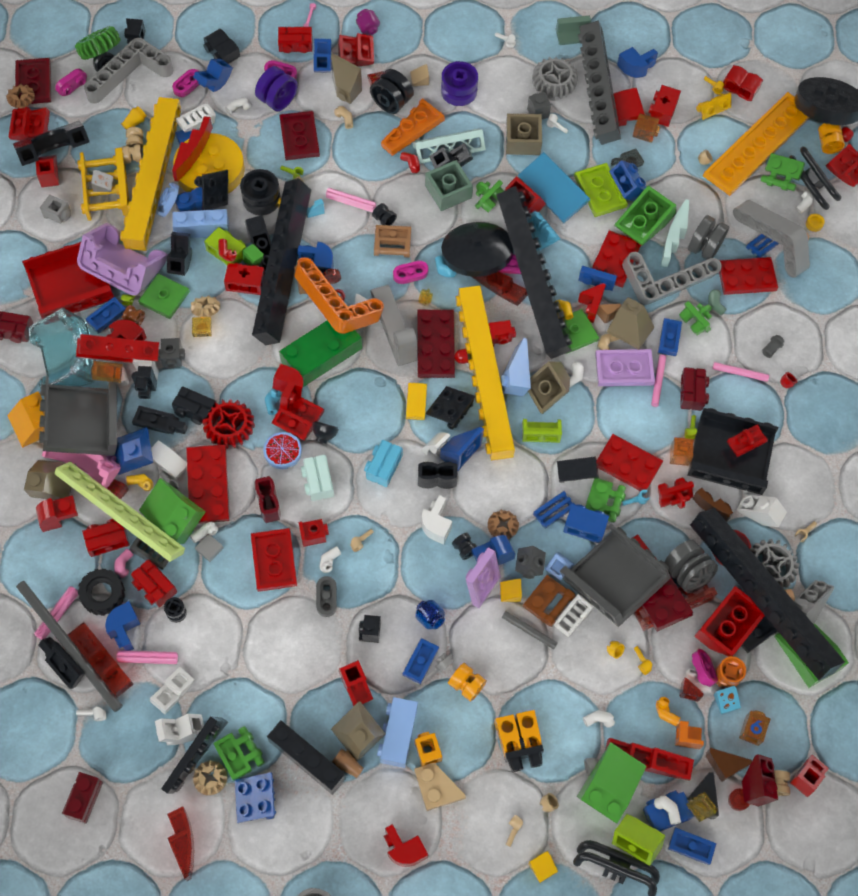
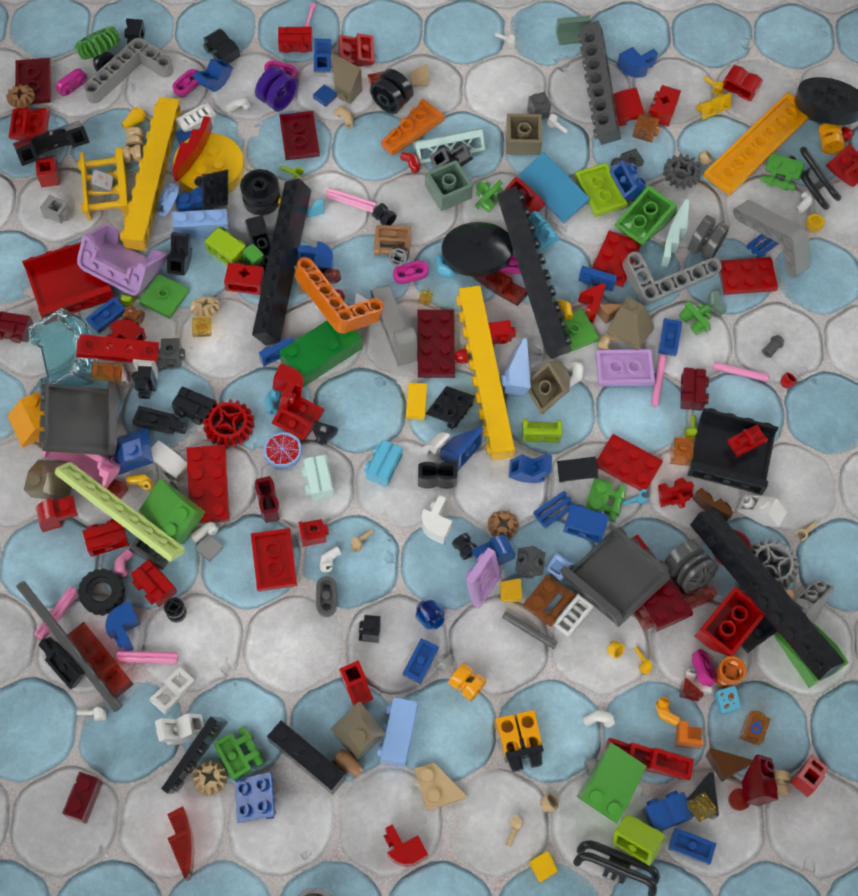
red arm [218,239,237,262] -> none
magenta head [356,9,380,35] -> none
light orange brick [414,732,442,766] -> none
dark purple wheel [441,61,478,106] -> none
light grey gear [532,57,578,99] -> none
white arm [654,795,681,825] -> none
none -> blue plate [259,337,295,366]
none -> blue tile [313,85,337,107]
none -> wheel [389,245,409,266]
none -> blue brick [509,454,552,483]
none -> dark grey gear [663,154,702,190]

